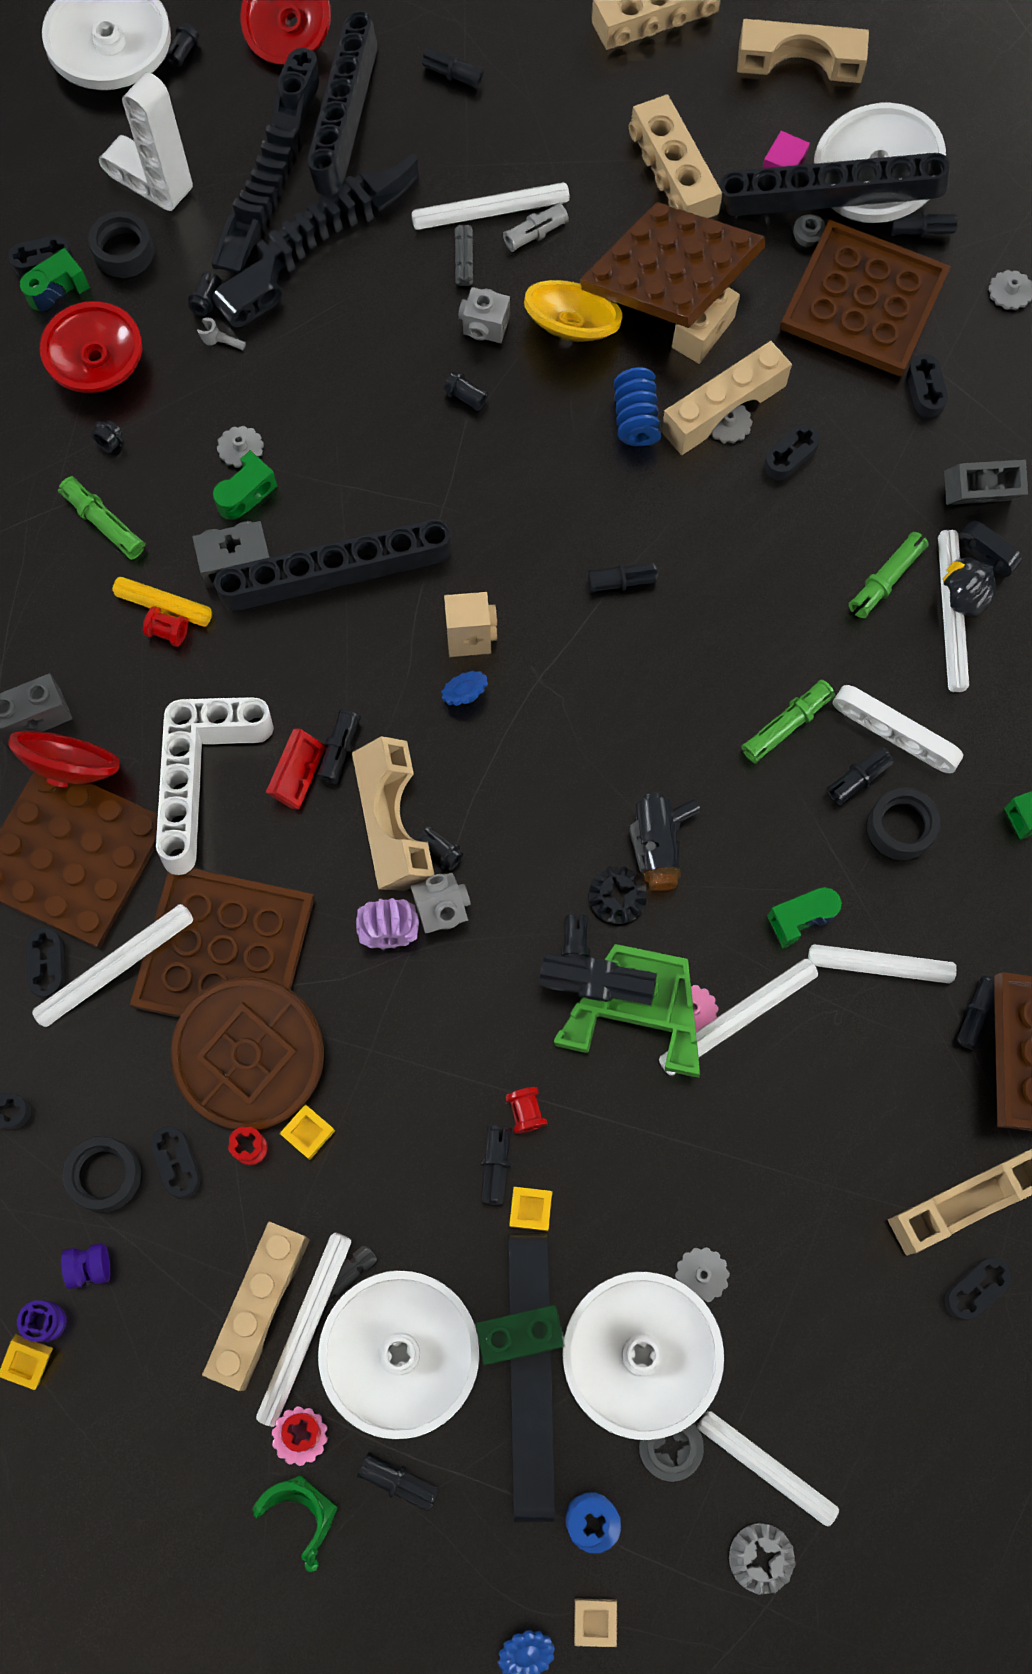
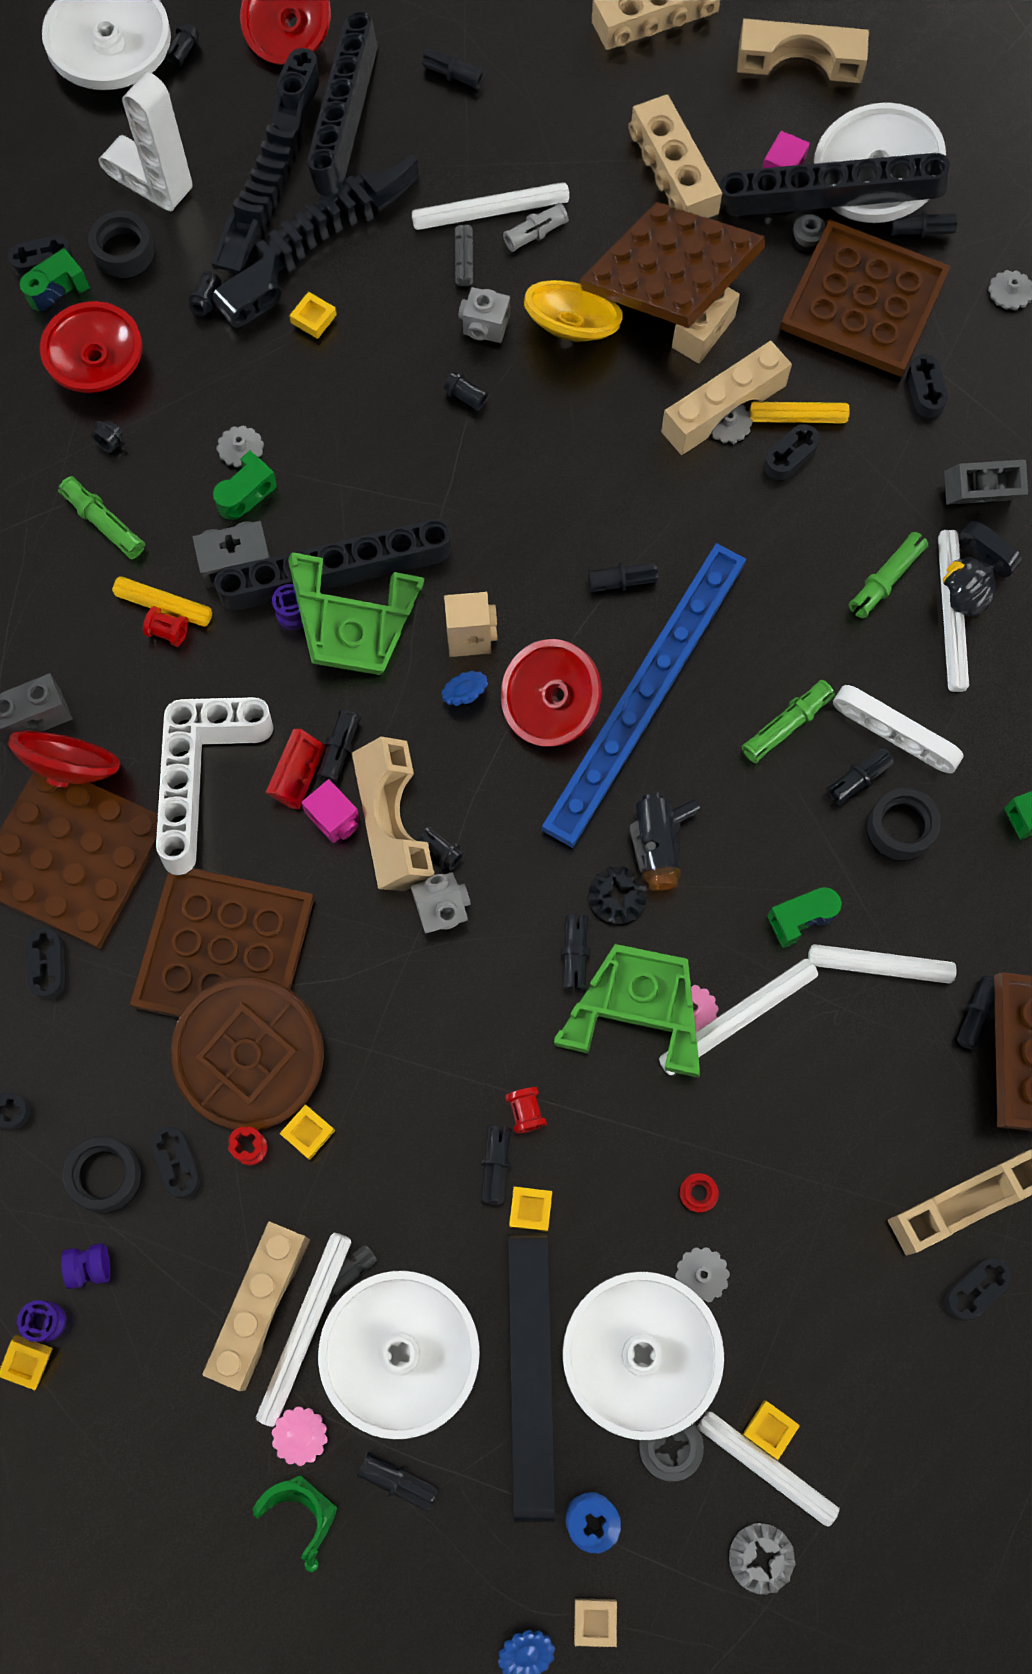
white axle [32,904,194,1027] -> none
light grey hand [197,318,246,350] -> none
red bush [281,1413,321,1452] -> none
lavender gear [356,898,419,950] -> none
dark green brick [475,1305,566,1365] -> none
black piece [539,953,657,1006] -> none
blue piece [614,367,661,446] -> none
none -> dark purple wheel [272,584,303,630]
none -> bright green wing [288,552,424,675]
none -> yellow plate [289,292,337,339]
none -> dark pink brick [301,779,361,844]
none -> red dish [501,639,602,747]
none -> blue plate [542,543,746,848]
none -> red plate [680,1173,719,1213]
none -> yellow plate [742,1400,800,1460]
none -> yellow axle [749,402,850,423]

